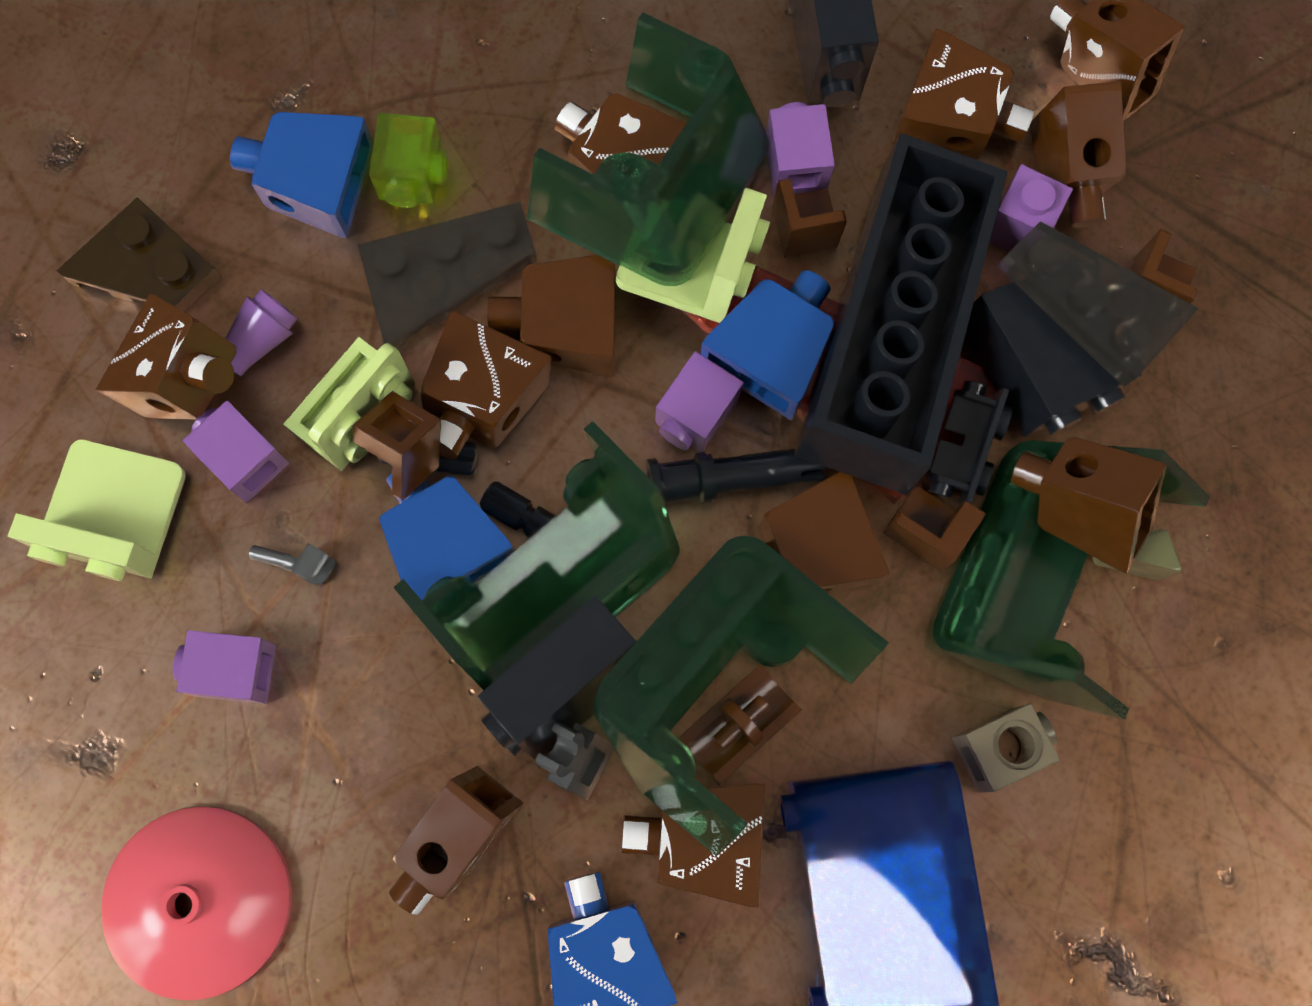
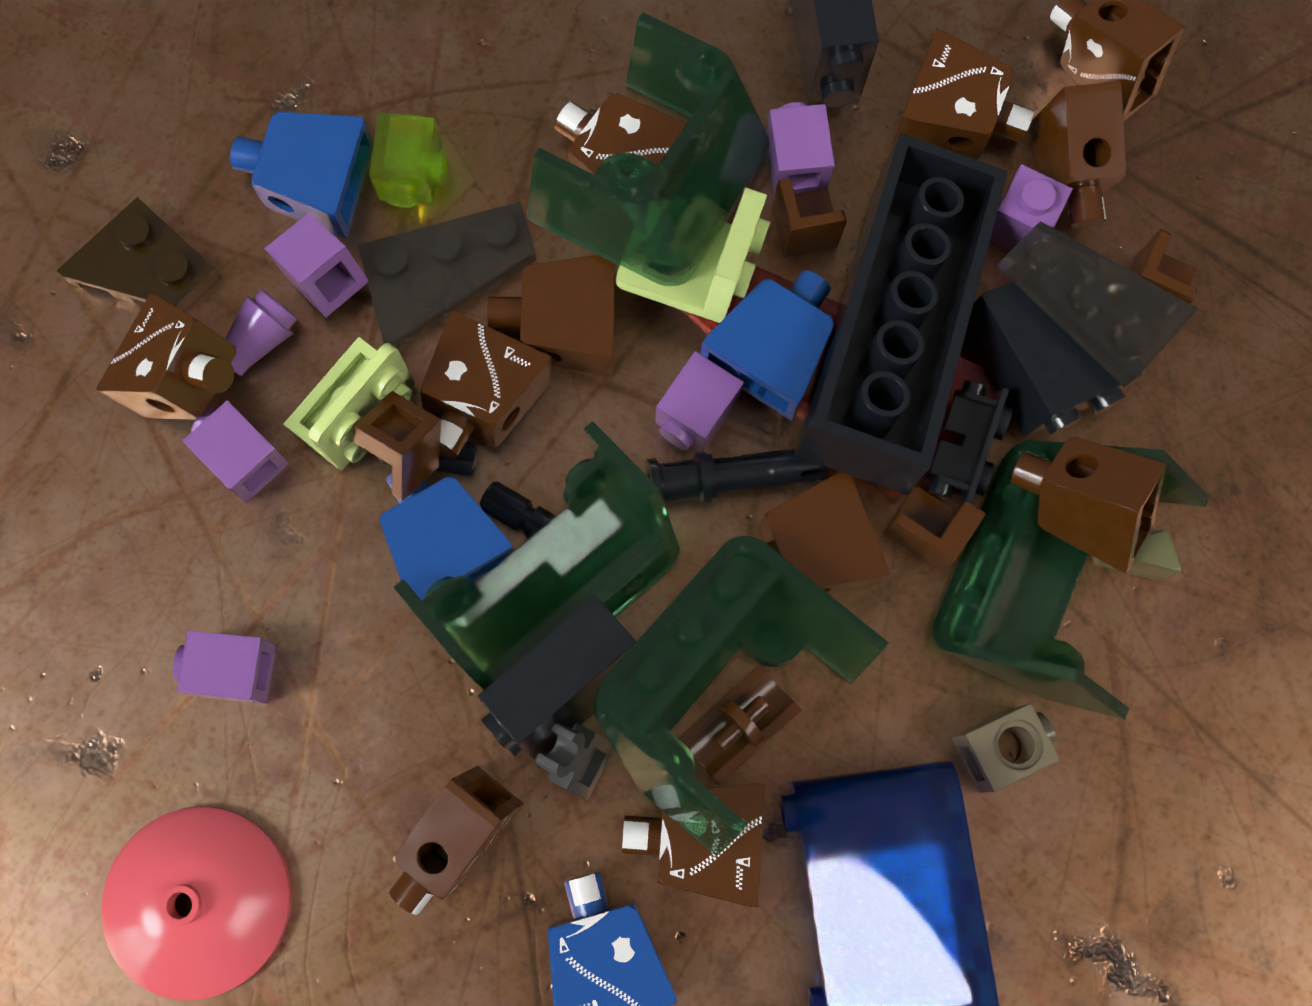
yellowish green bracket [7,440,186,581] -> none
dark grey hand [249,543,337,586] -> none
none -> medium lavender brick [264,212,369,317]

